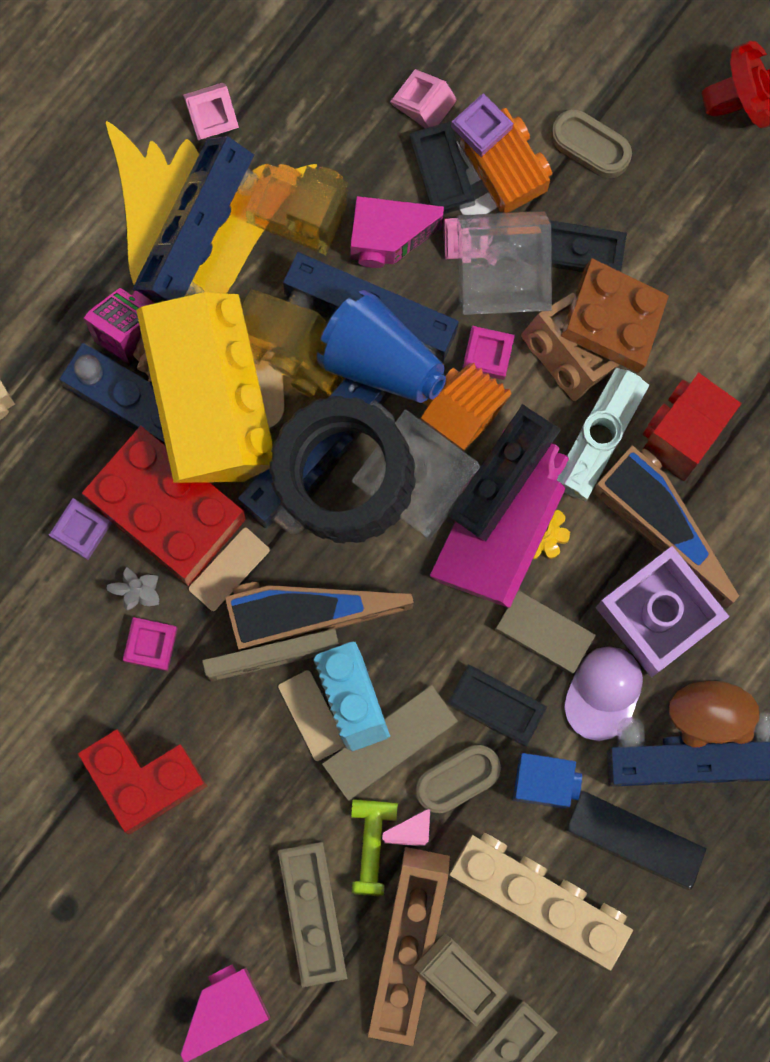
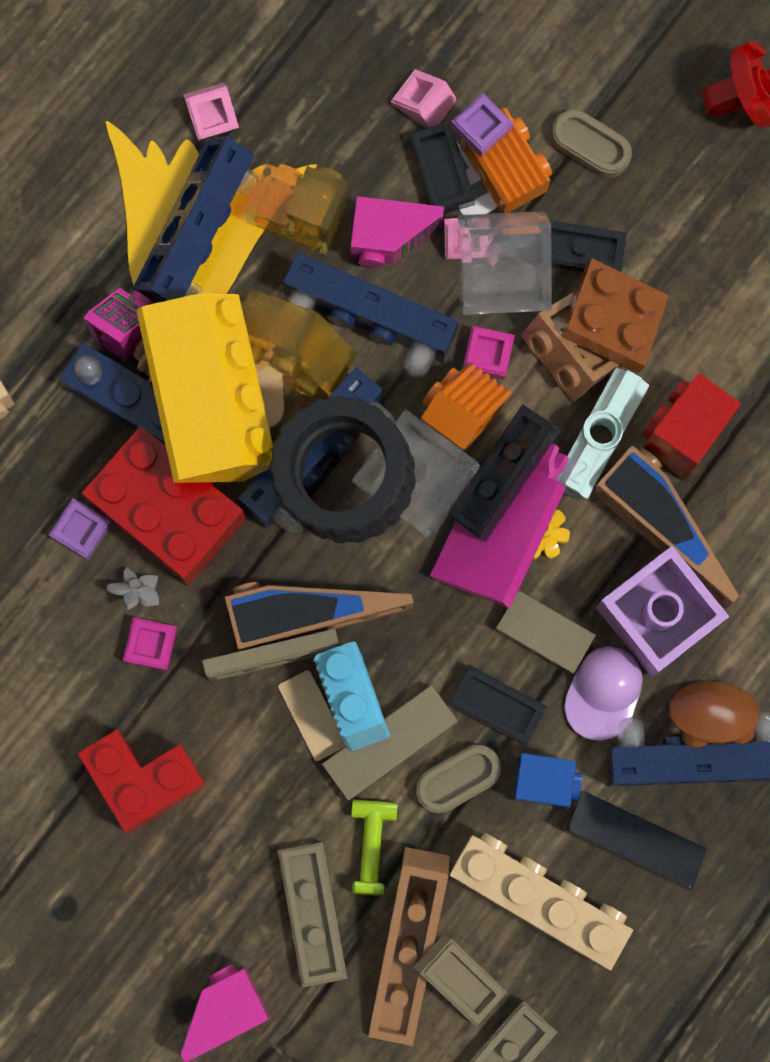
tan sticker [189,528,270,611] -> none
blue cone [317,290,446,403] -> none
bright pink slope [382,809,430,846] -> none

